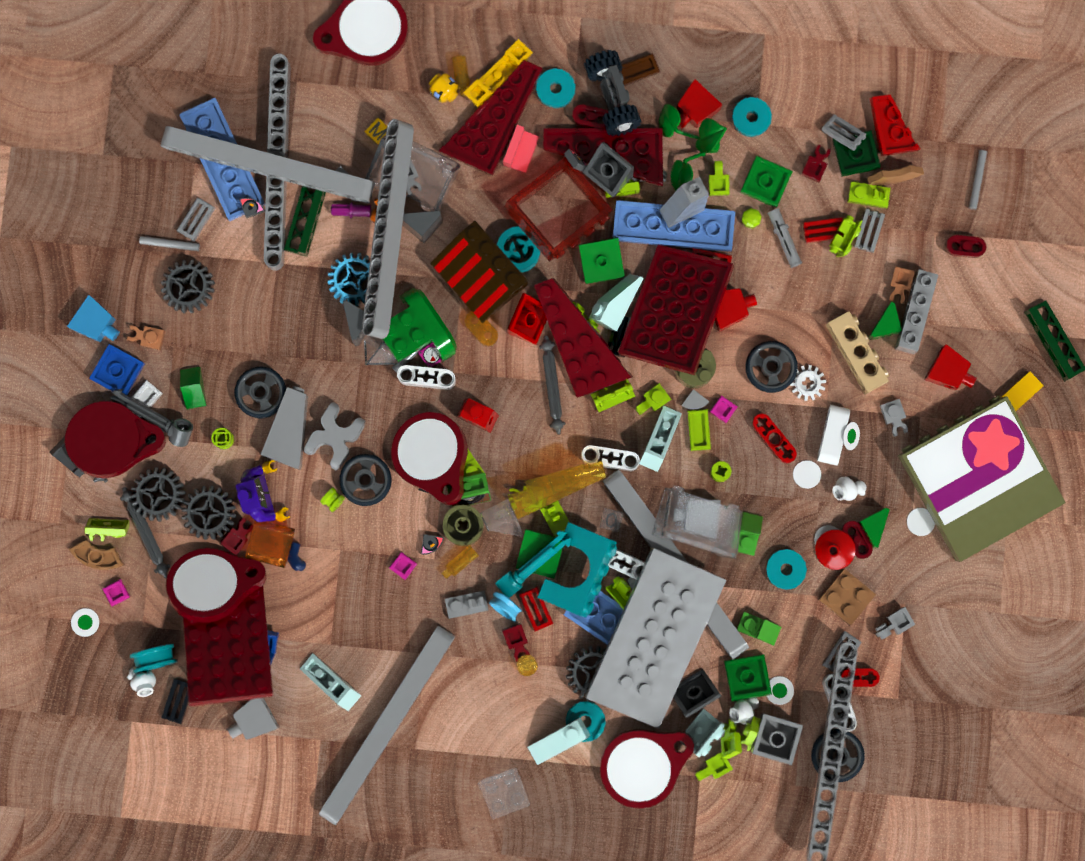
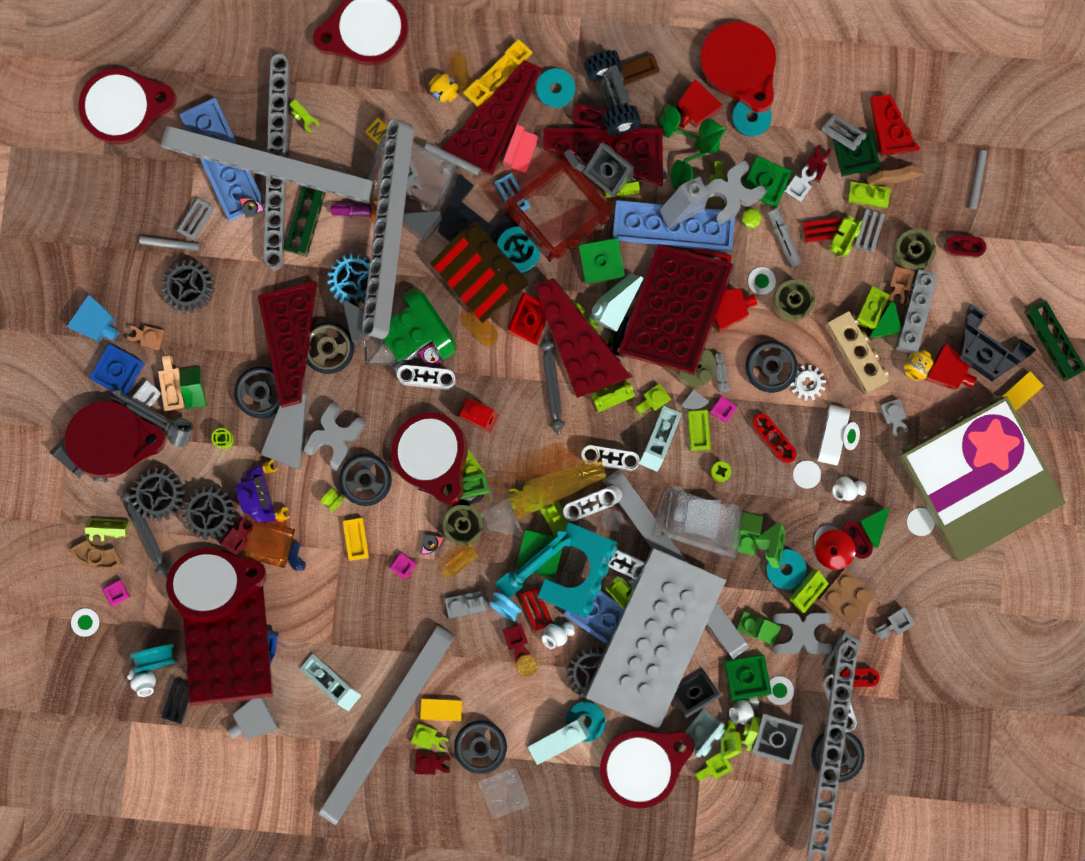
none -> piece [78,68,177,145]
none -> light nougat plate [158,355,185,411]
none -> dark red wing [258,281,317,408]
none -> lime plate [289,99,320,134]
none -> dark tan wheel [307,322,354,374]
none -> yellow tile [343,518,369,561]
none -> lime plate [411,723,449,751]
none -> dark red plate [415,753,450,775]
none -> yellow tile [420,699,462,721]
none -> light grey bar [424,142,481,176]
none -> black wing [438,174,521,242]
none -> dark grey wheel [454,720,507,774]
none -> medium azure tile [494,172,531,217]
none -> white animal [542,622,575,649]
none -> white beam [563,486,622,521]
none -> red piece [700,22,776,113]
none -> light grey piece [705,161,767,224]
none -> light grey axle [713,353,730,393]
none -> white sticker [748,267,776,295]
none -> bright green slope [755,523,786,568]
none -> light grey piece [772,613,832,654]
none -> olive brick [773,279,815,323]
none -> plate [785,164,817,202]
none -> lime plate [788,569,829,613]
none -> lime plate [856,286,890,330]
none -> olive brick [892,228,936,272]
none -> yellow head [904,350,934,381]
none -> black wing [959,305,1036,382]

